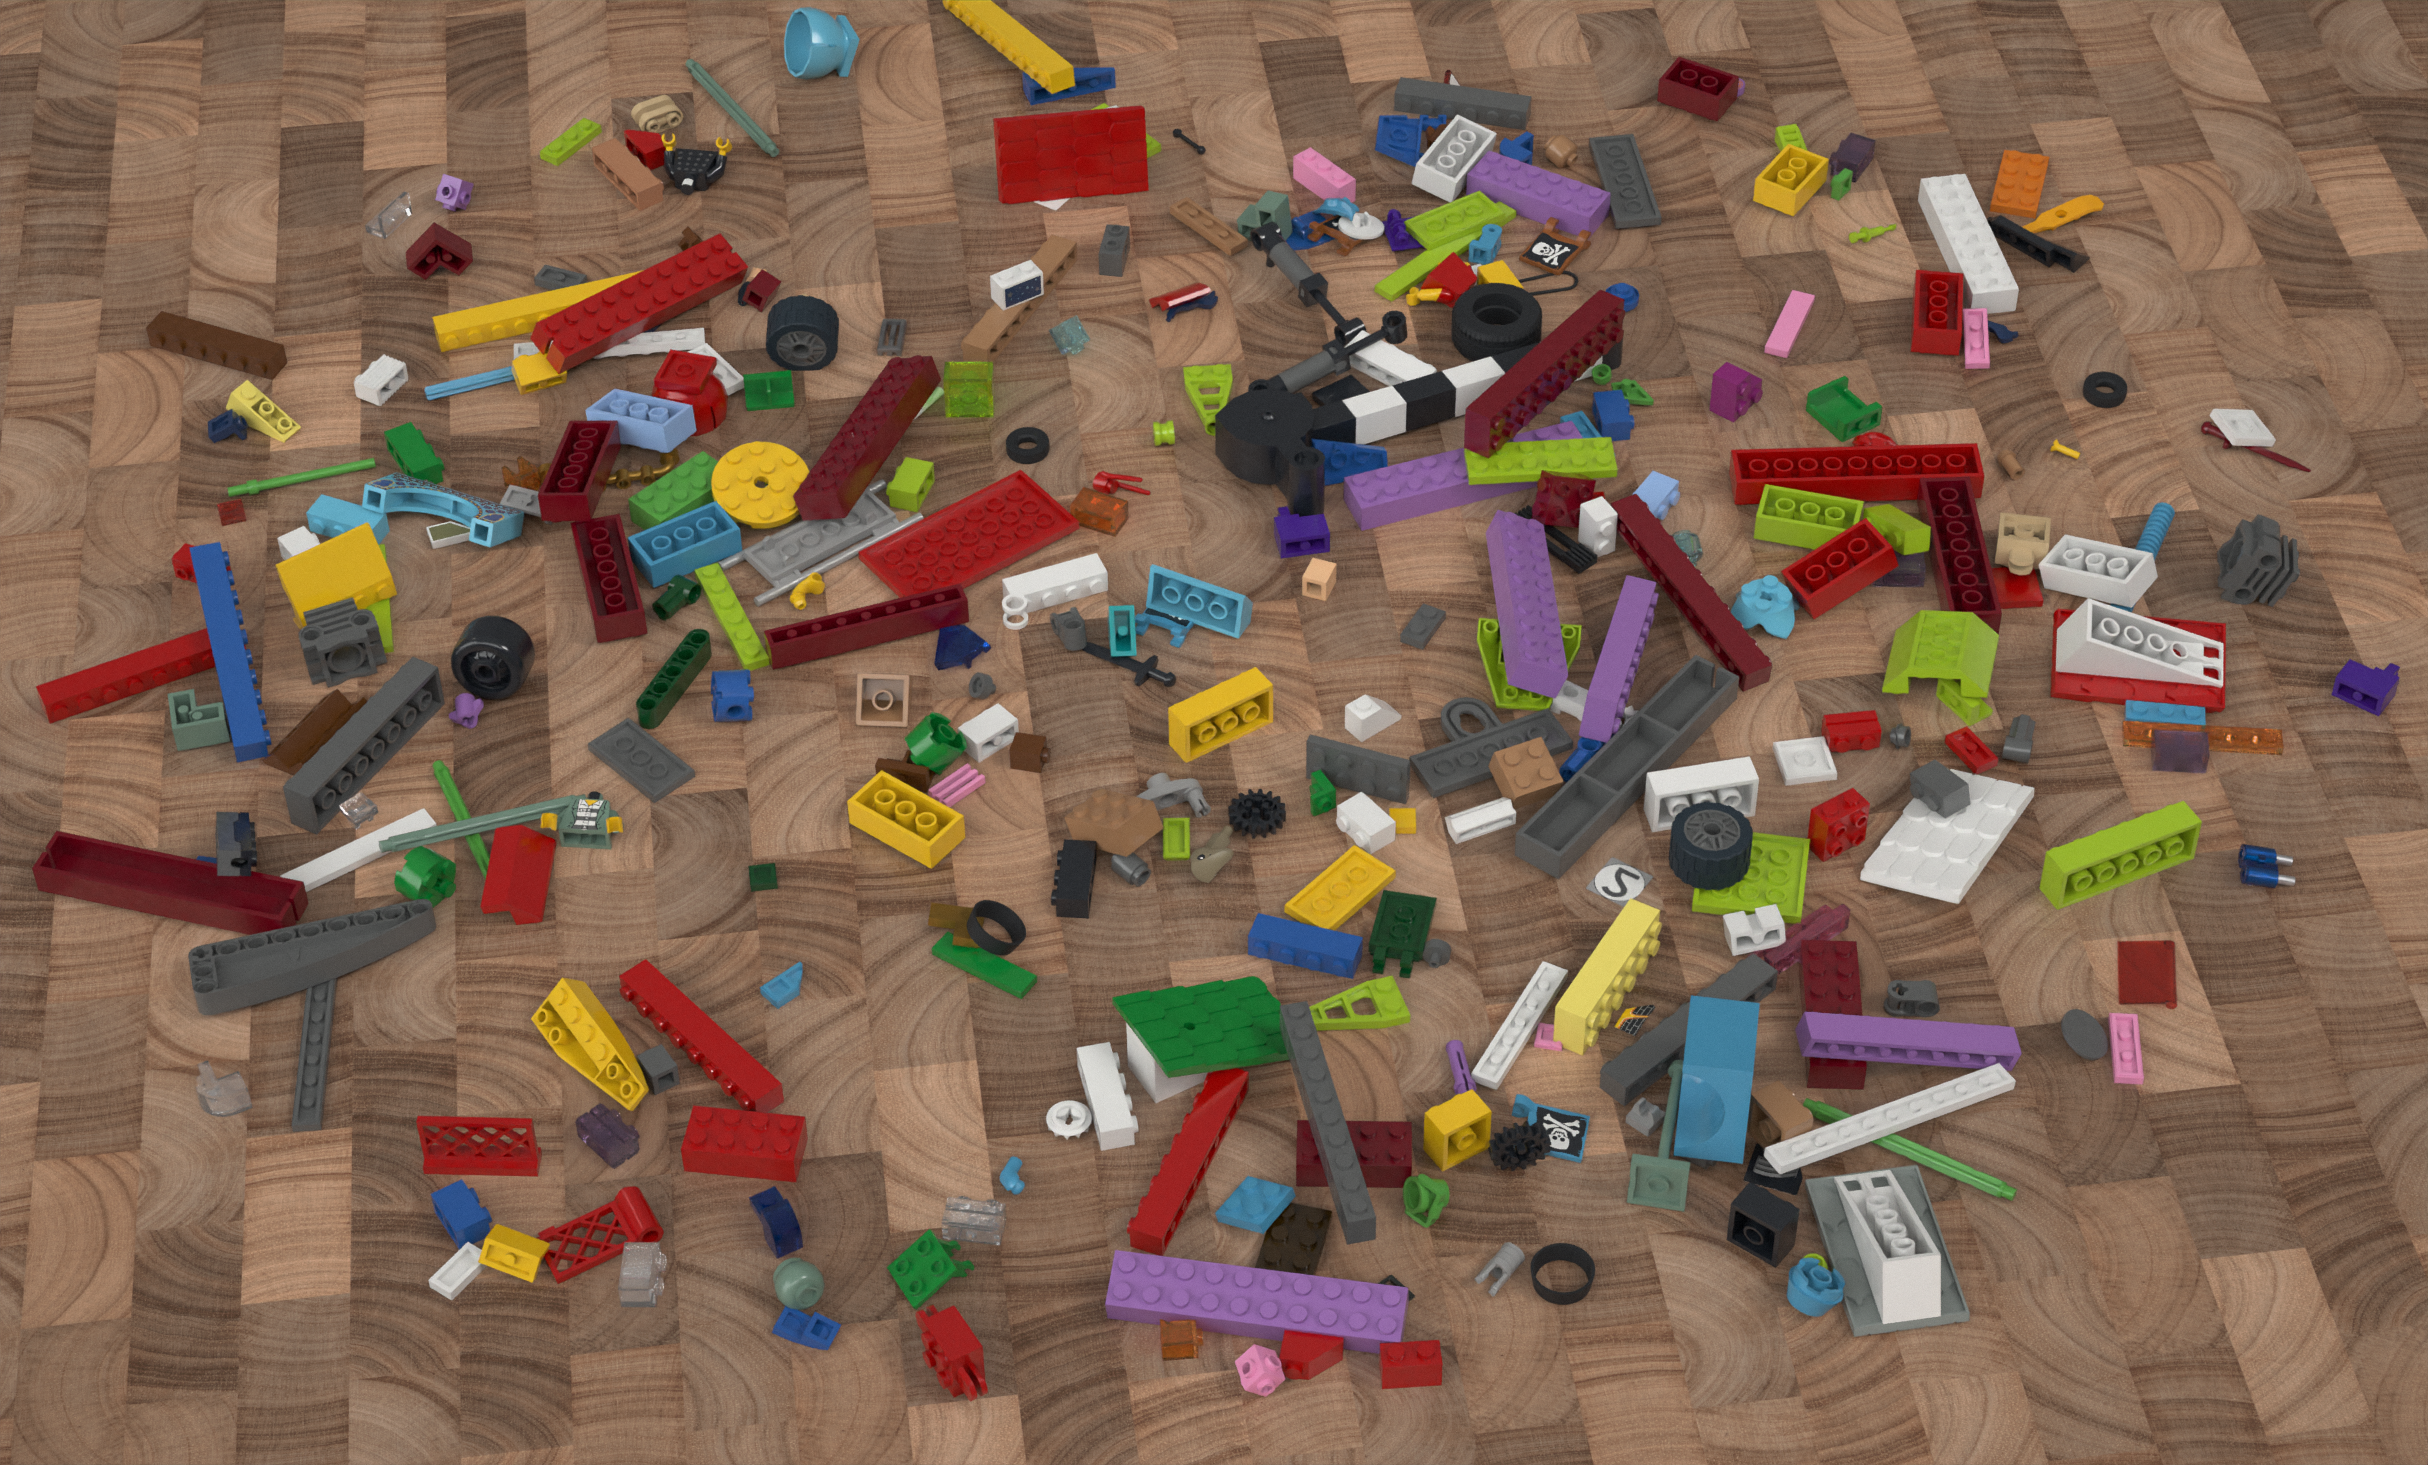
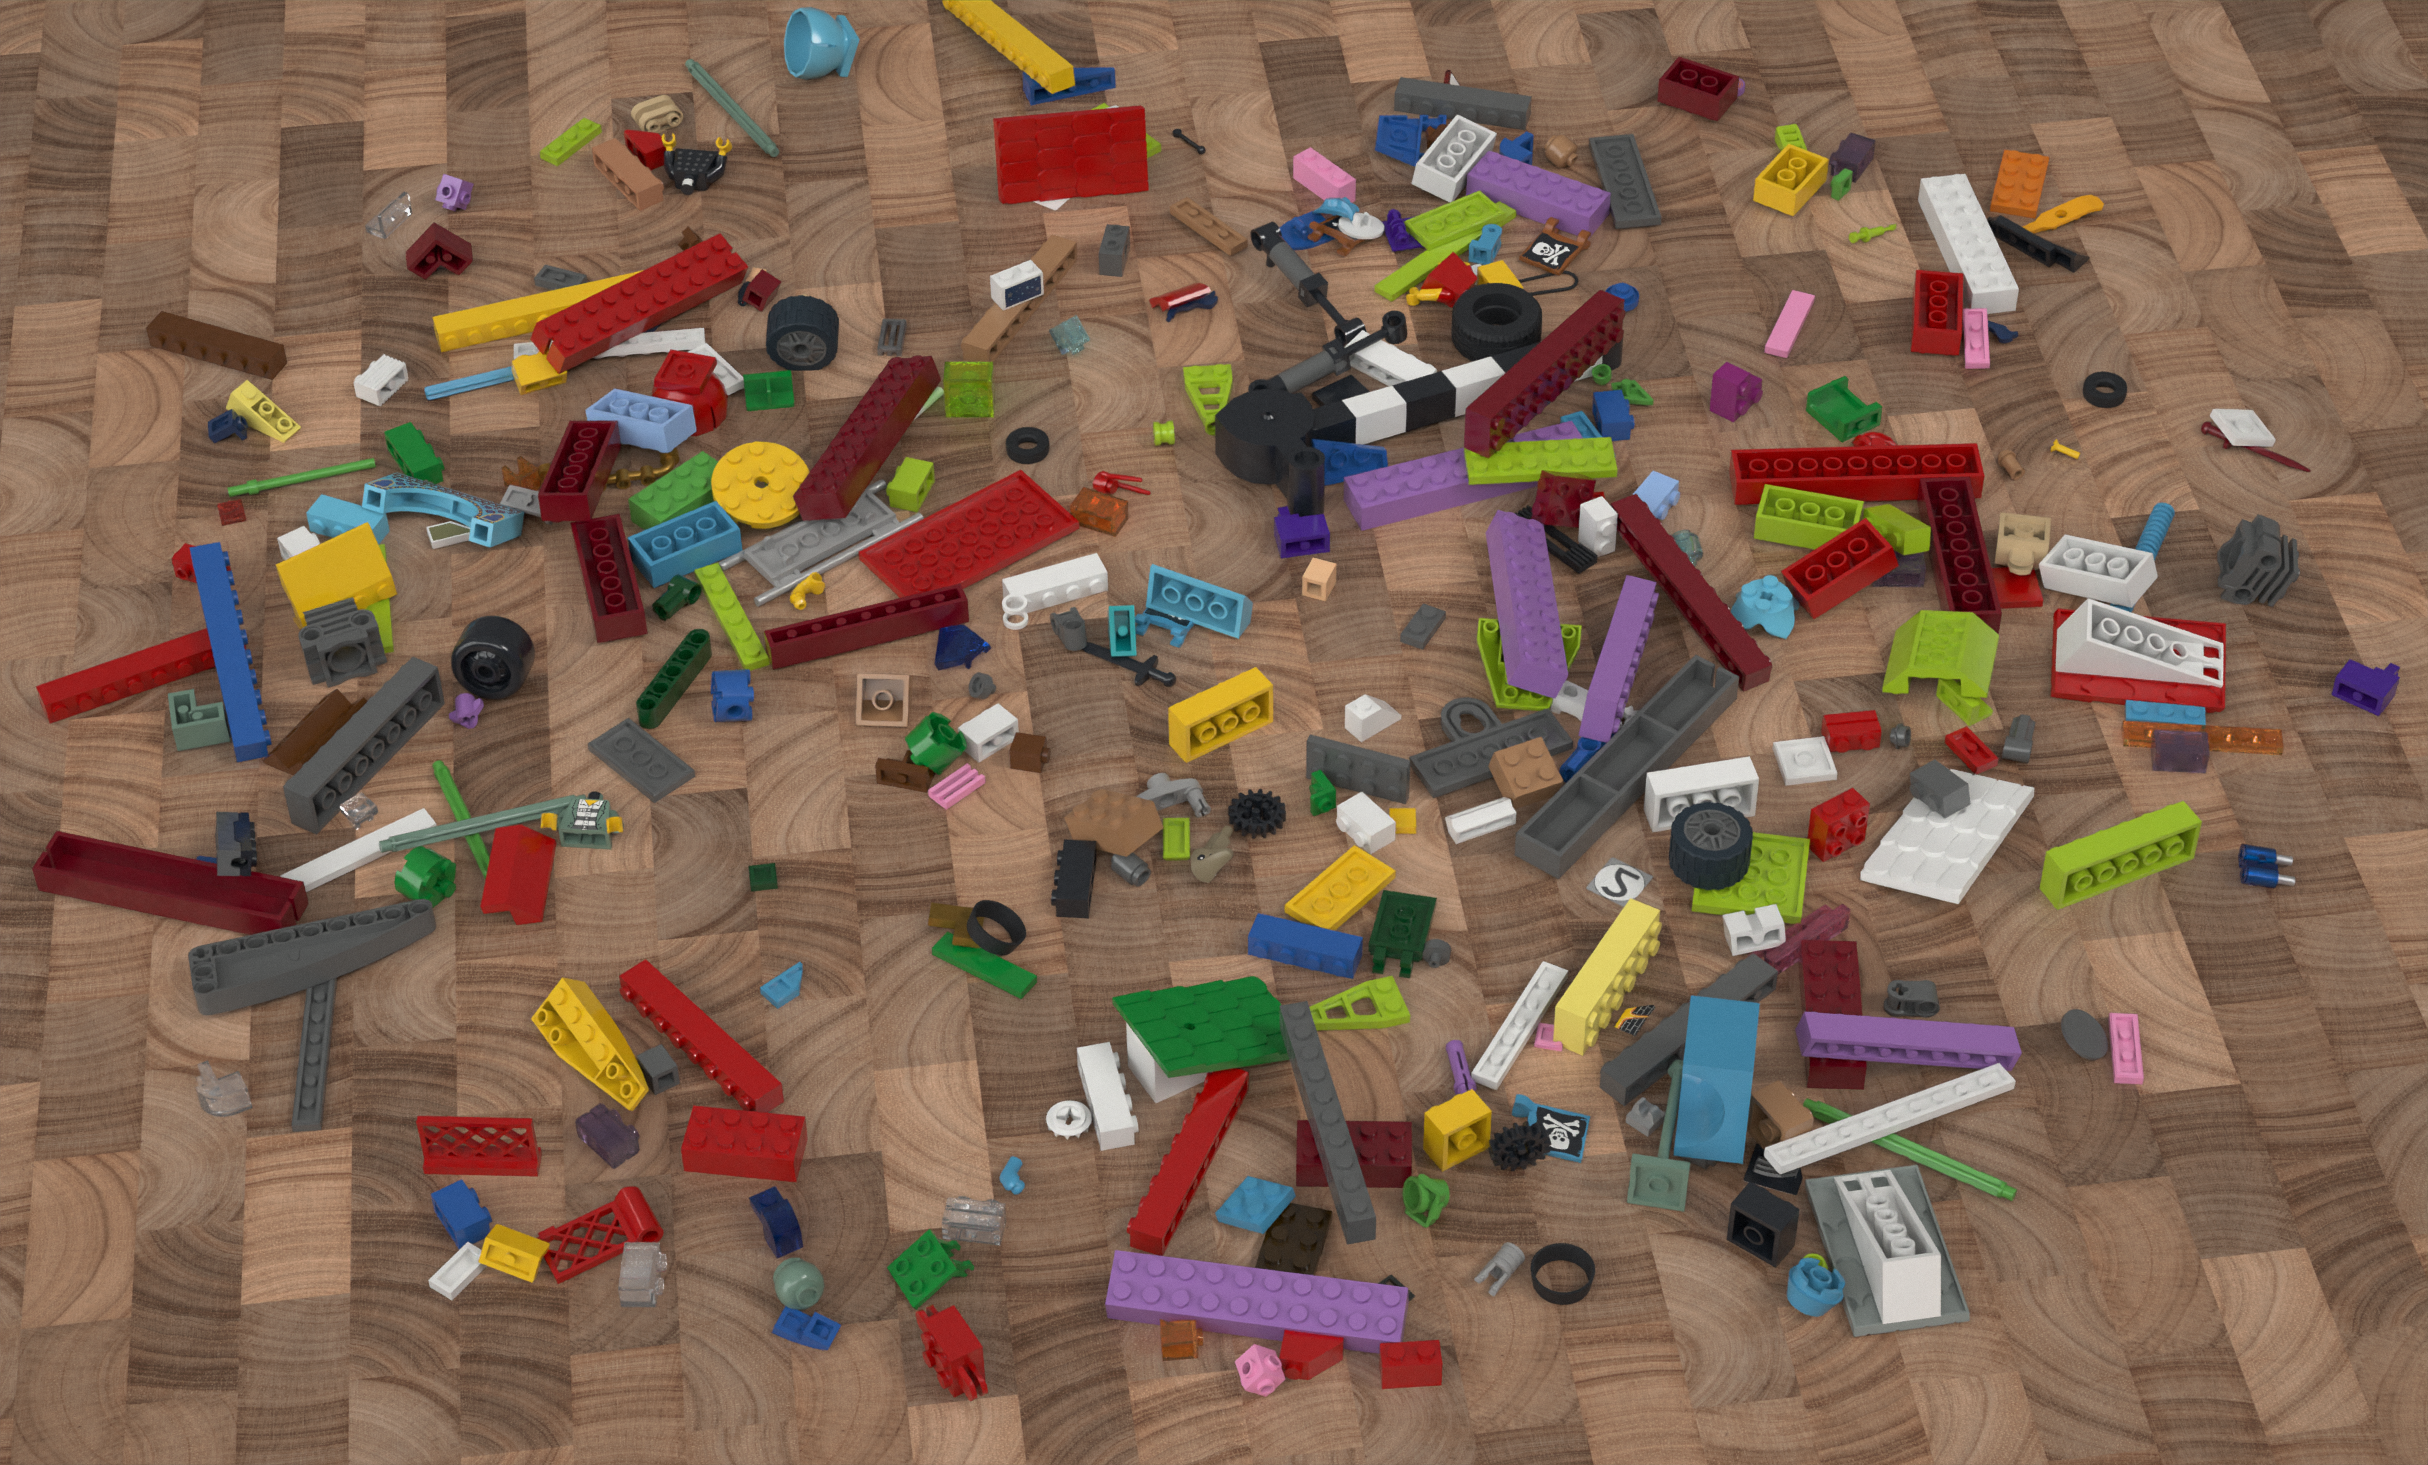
yellow brick [847,770,965,869] -> none
sand green brick [1237,190,1293,241] -> none
clear red piece [2117,940,2177,1009] -> none

